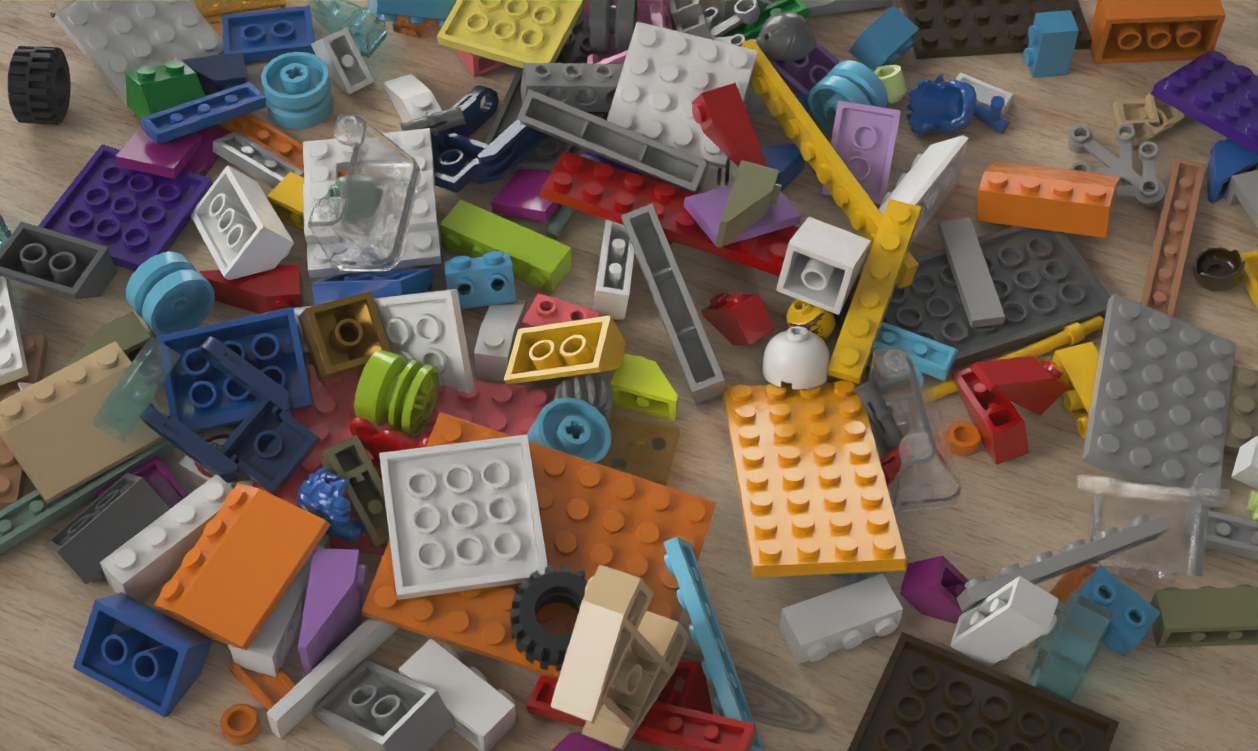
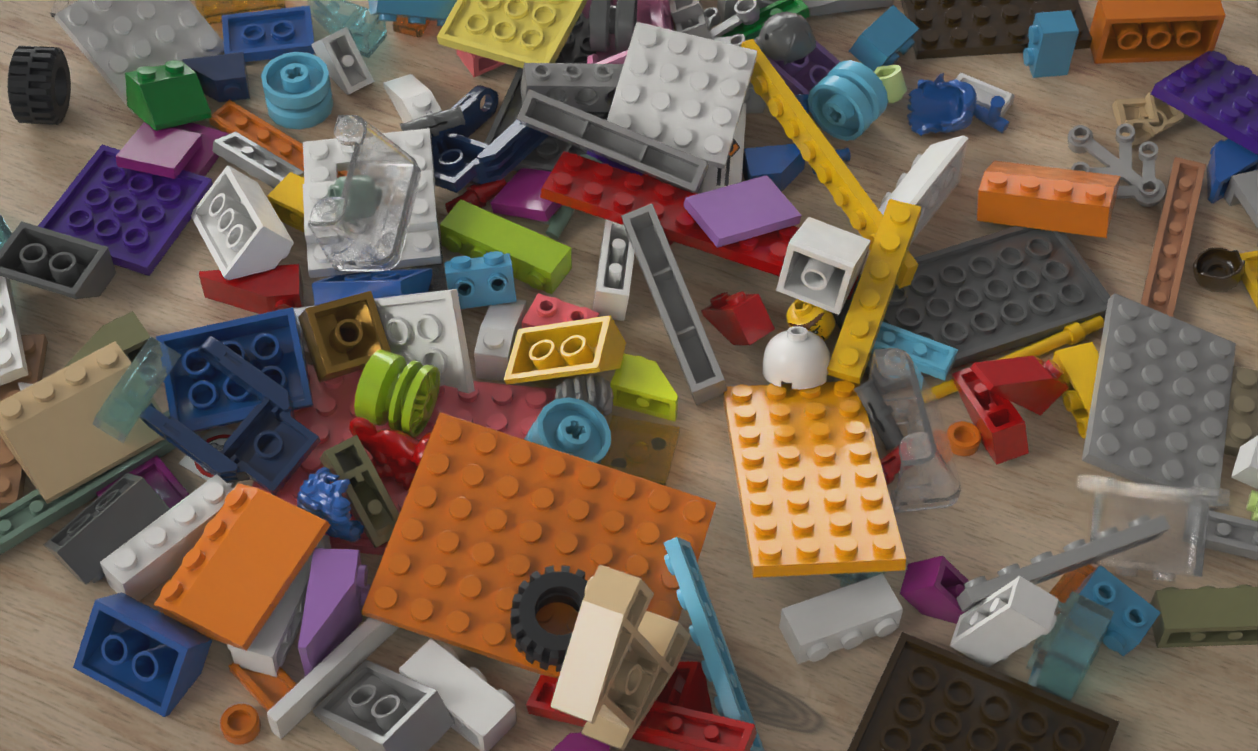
medium azure wheel [126,252,215,336] -> none
blue plate [141,82,266,145] -> none
white plate [379,435,548,600] -> none
red slope [691,82,768,167] -> none
olive slope [715,160,782,247] -> none
lavender plate [822,100,901,205] -> none
light grey tile [937,218,1005,328] -> none
none -> red pin [445,178,507,214]

